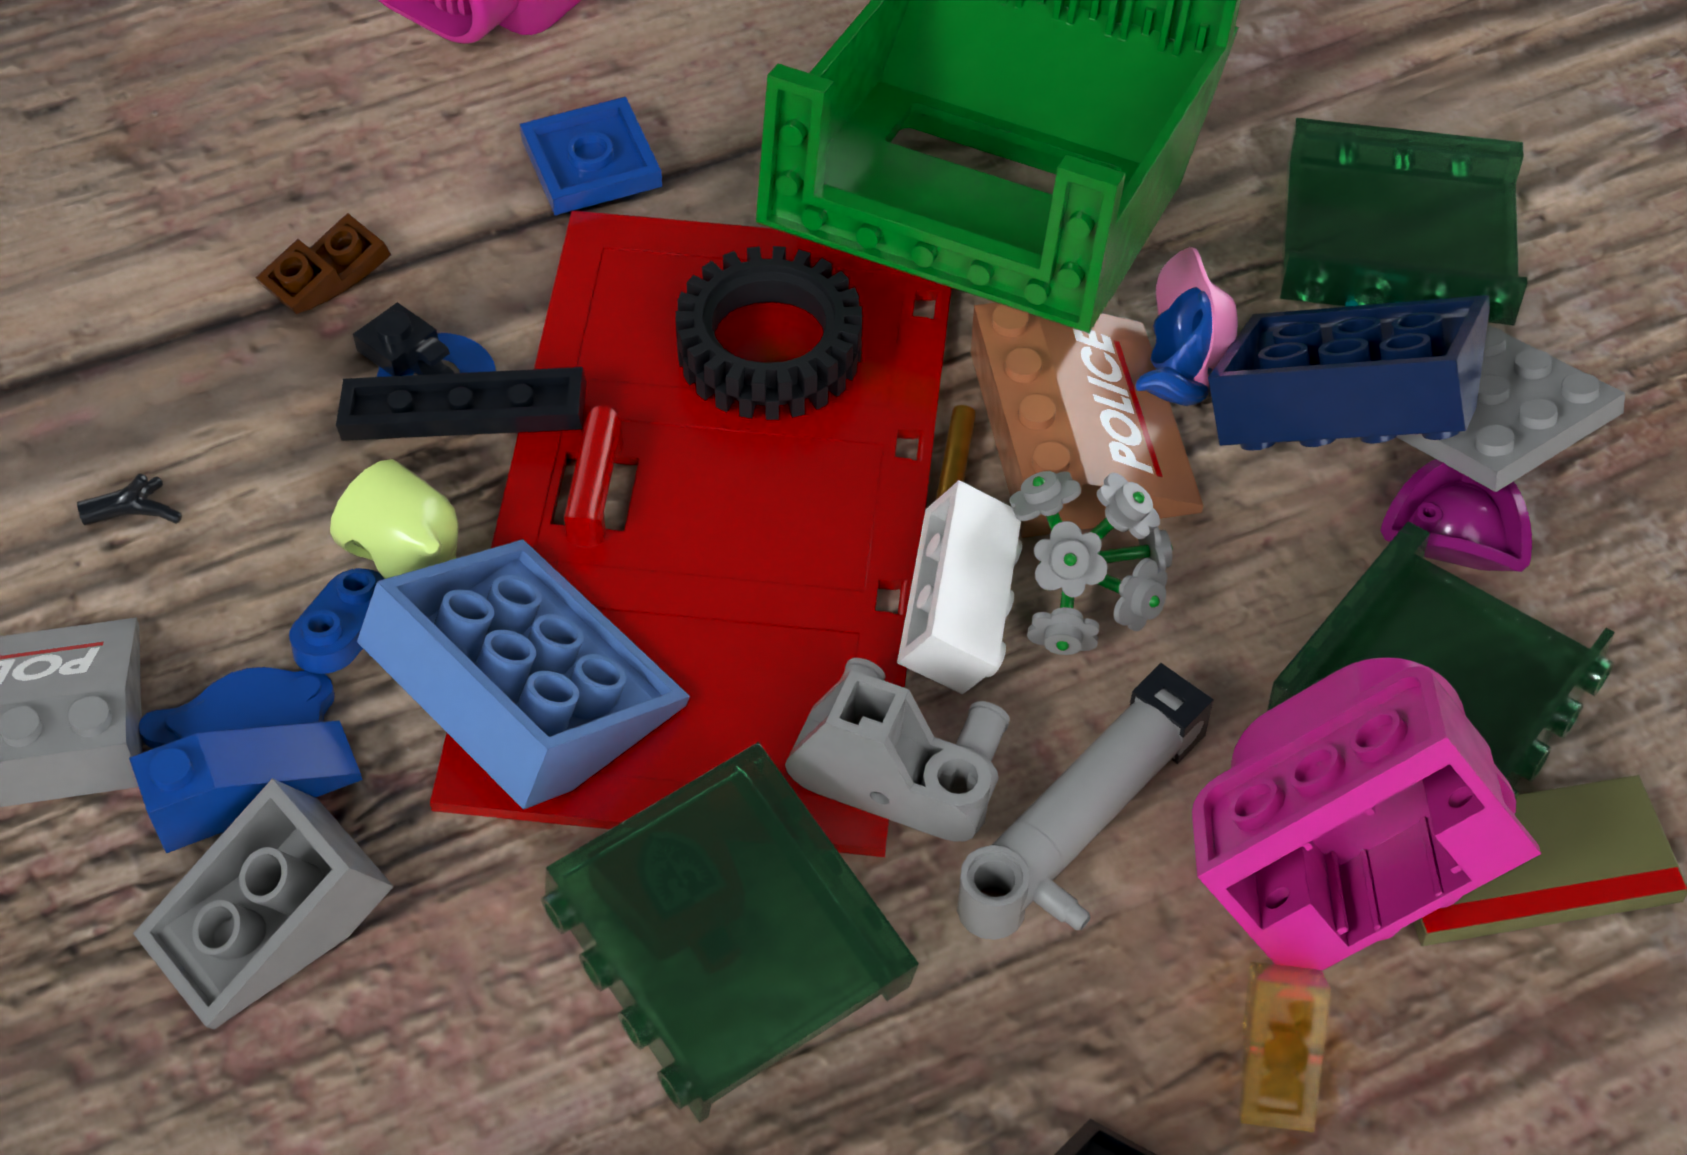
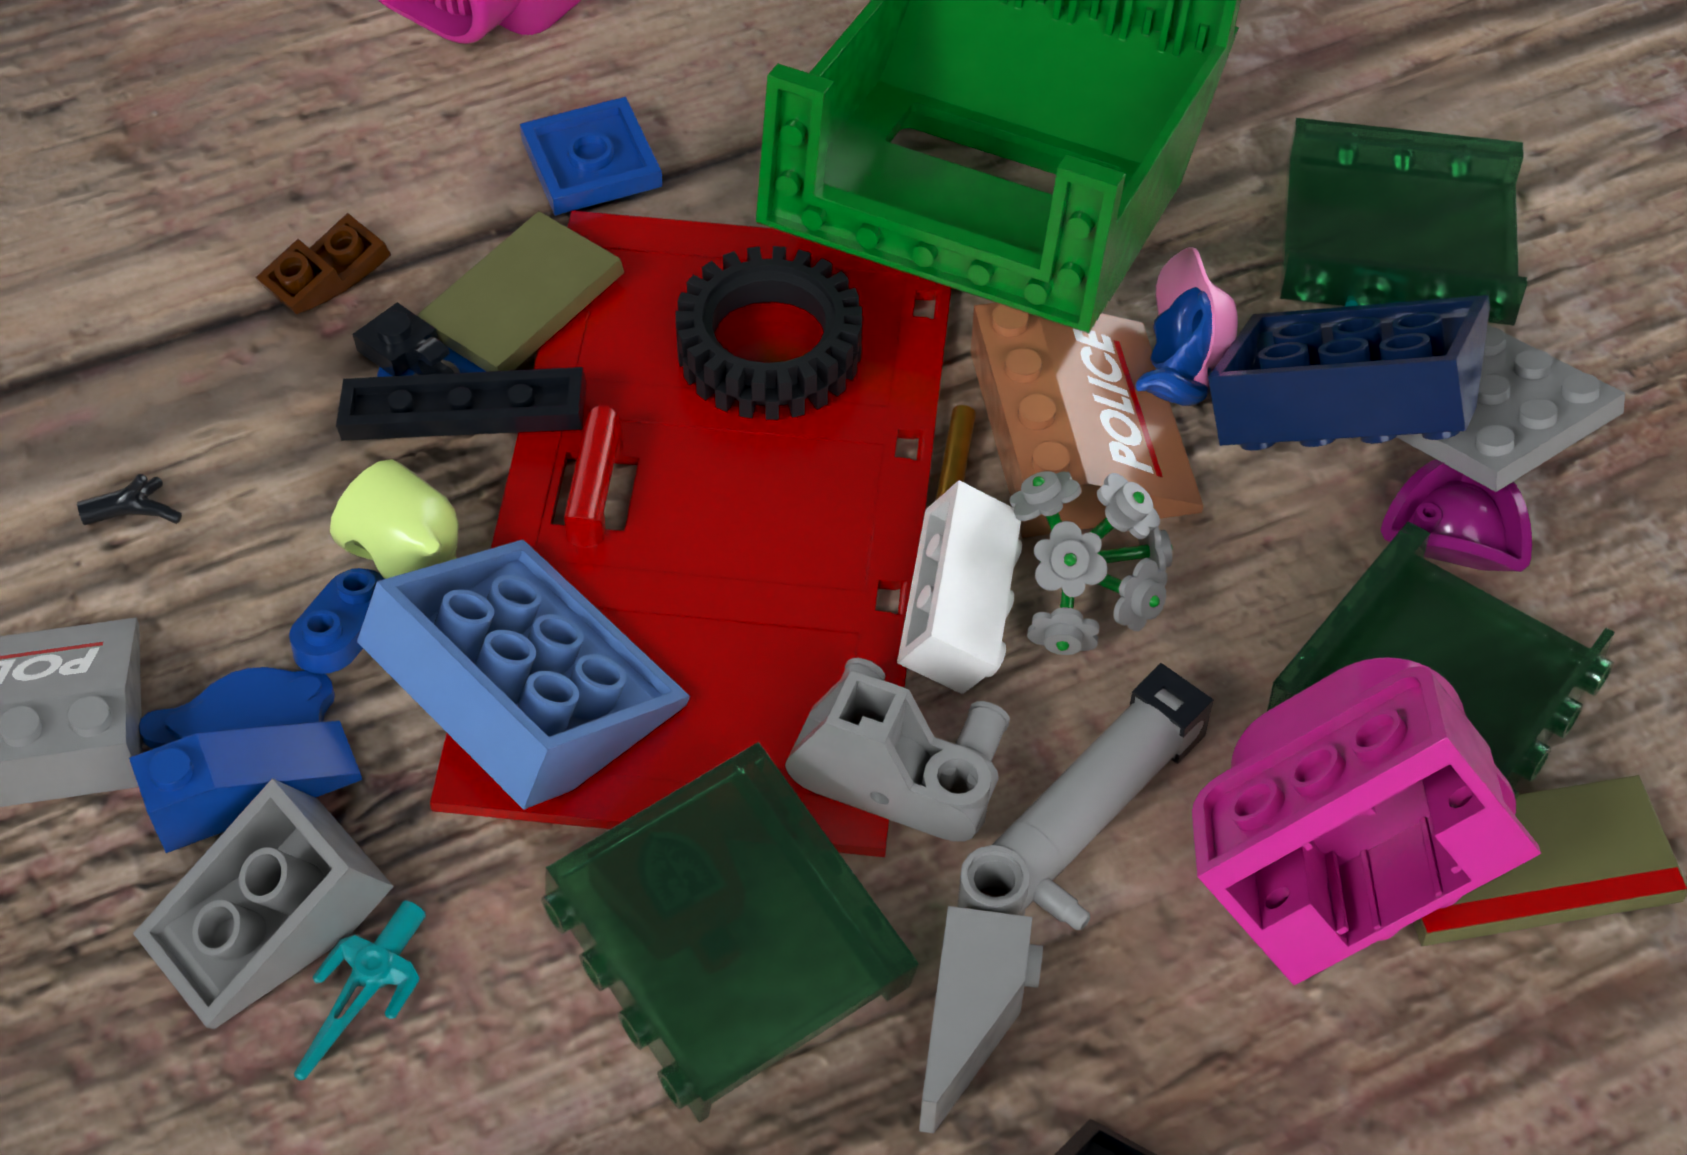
clear yellow arch [1239,962,1331,1132] -> none
none -> teal piece [294,900,426,1081]
none -> olive tile [417,211,624,372]
none -> light grey slope [919,906,1043,1133]

